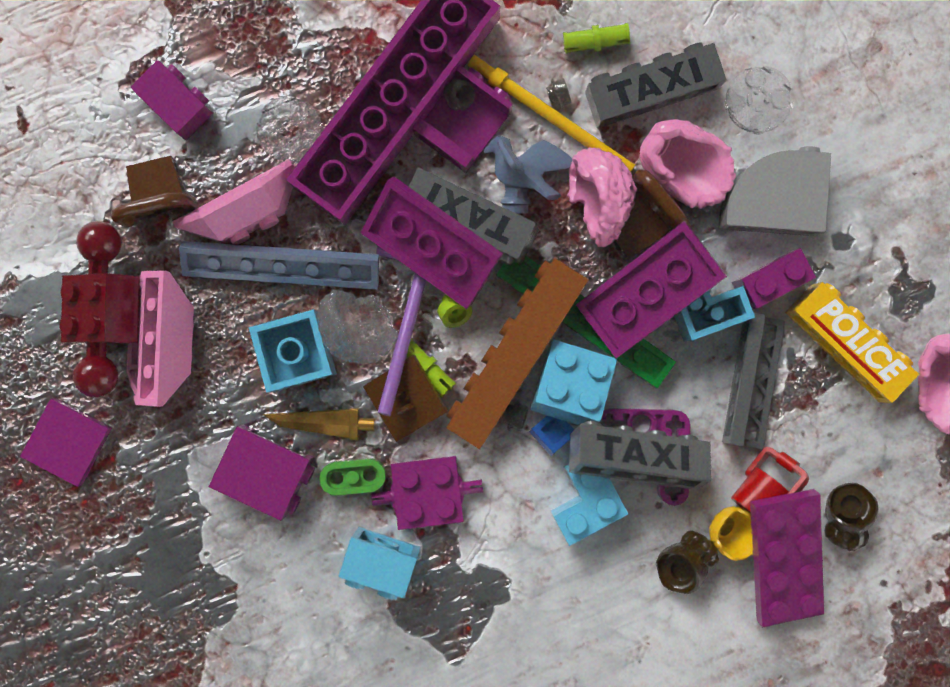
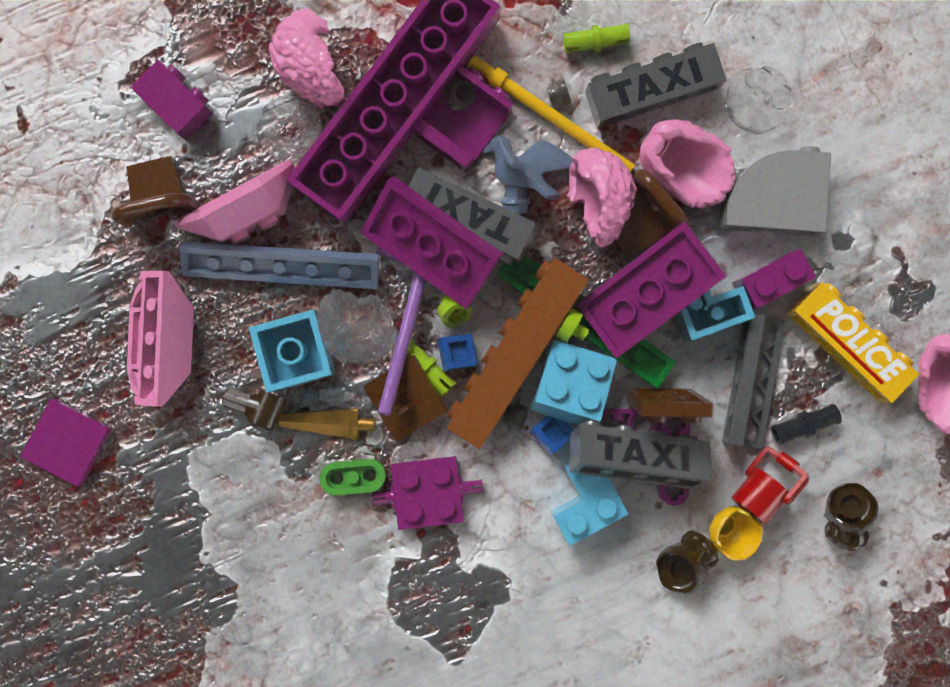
dark red brick [60,221,140,398] -> none
magenta panel [208,424,315,521] -> none
medium azure brick [338,527,420,600] -> none
magenta plate [750,489,824,628] -> none
none -> dark brown axle [222,388,287,431]
none -> bright pink hair [269,8,346,108]
none -> blue plate [437,334,478,372]
none -> lime tile [555,308,589,343]
none -> reddish brown plate [626,387,713,423]
none -> black pin [771,404,842,445]

